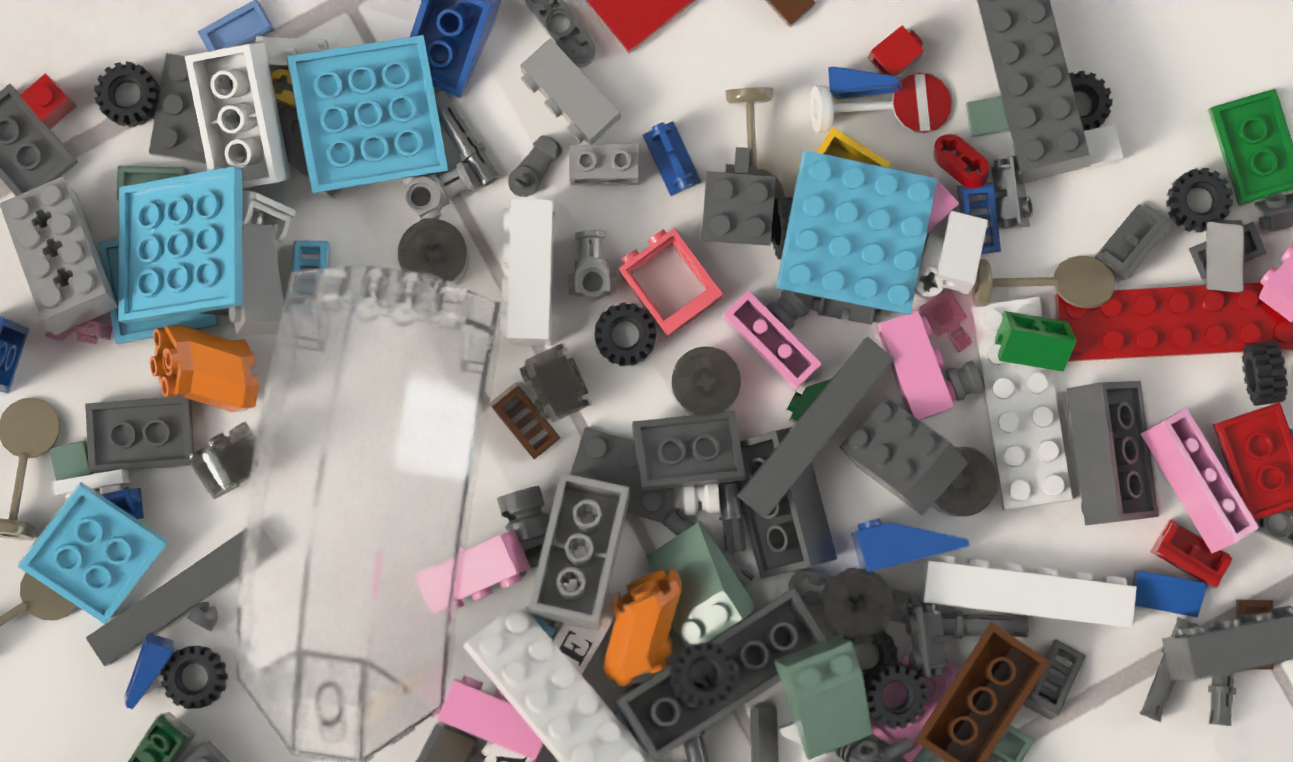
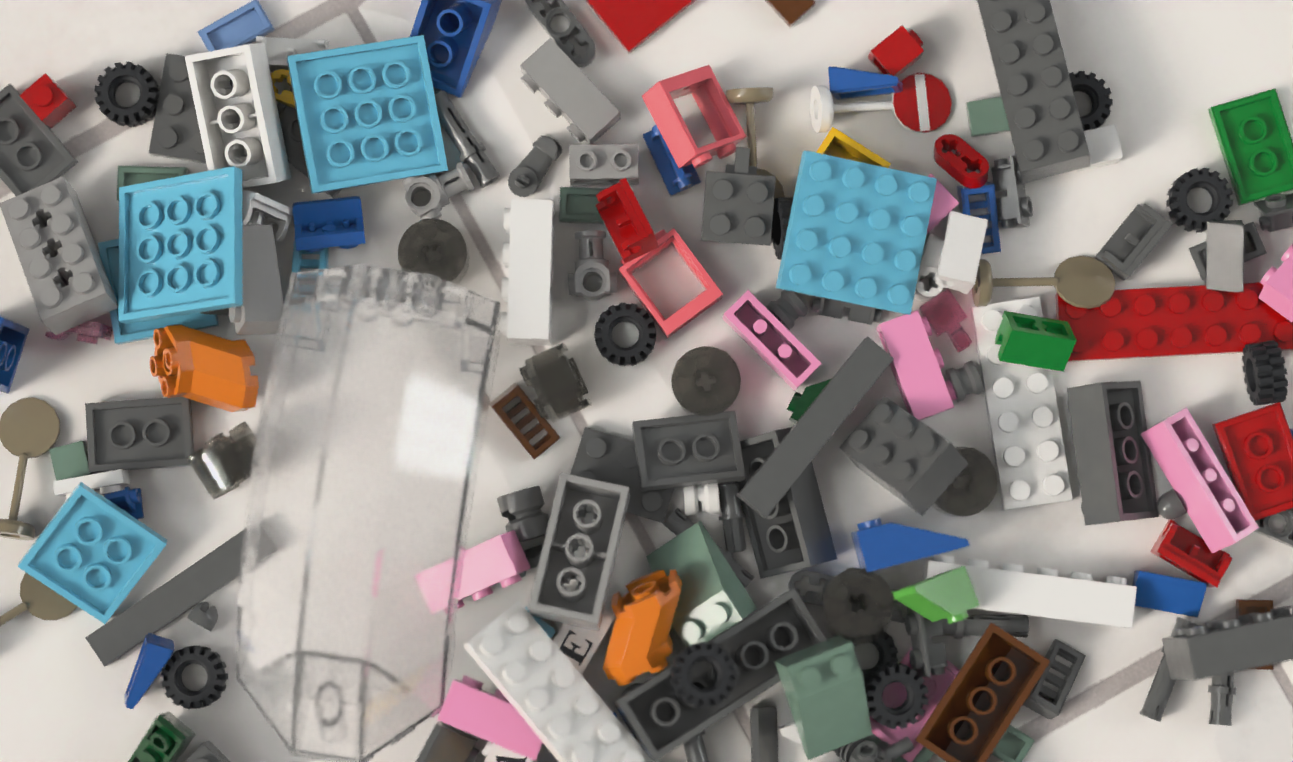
none -> blue bracket [292,196,366,253]
none -> sand green tile [559,187,610,224]
none -> red hinge [596,177,659,264]
none -> coral window [642,65,747,168]
none -> bright green slope [892,566,980,624]
none -> dark grey hinge [1156,489,1186,520]

